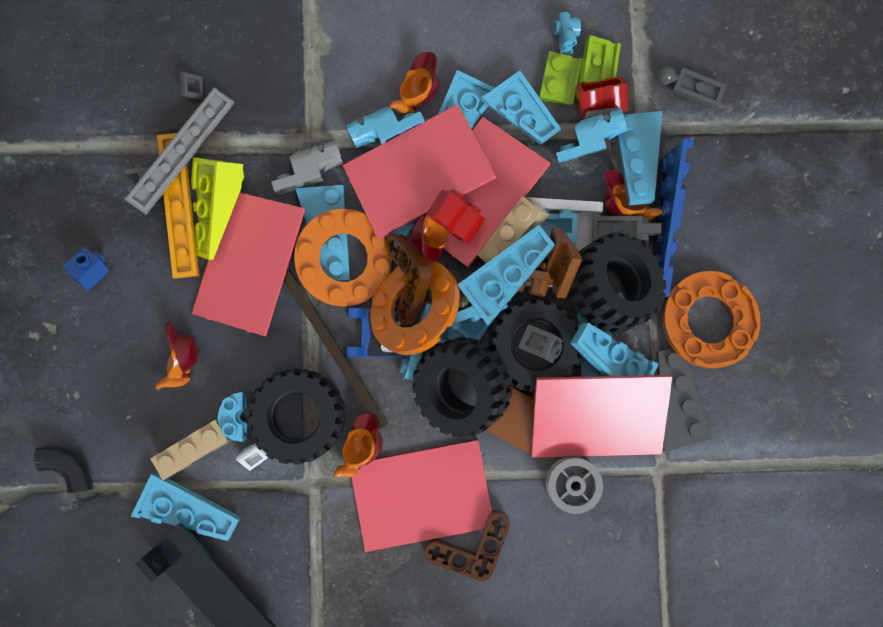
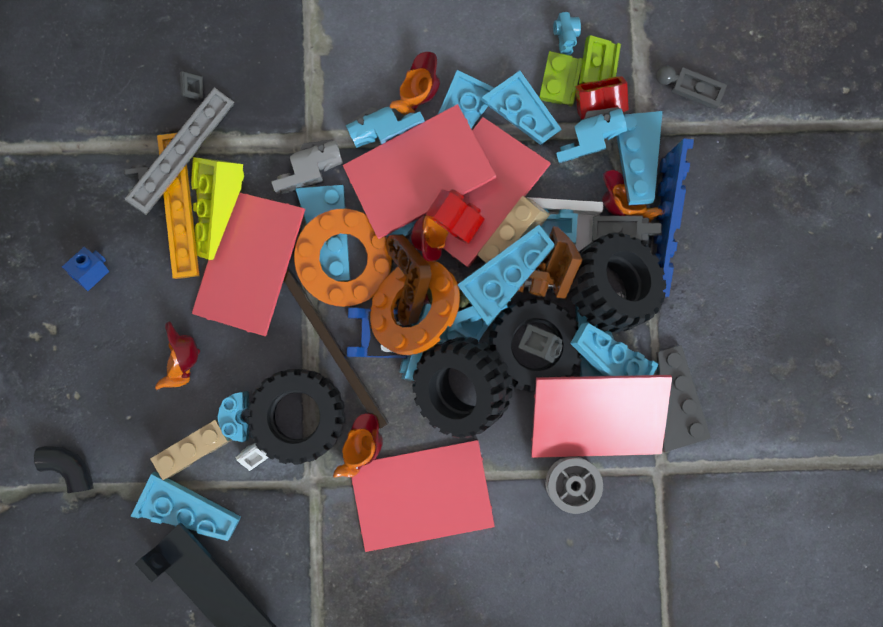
reddish brown beam [425,510,510,581] -> none
dark orange slope [486,385,535,454] -> none
orange plate [662,271,760,369] -> none

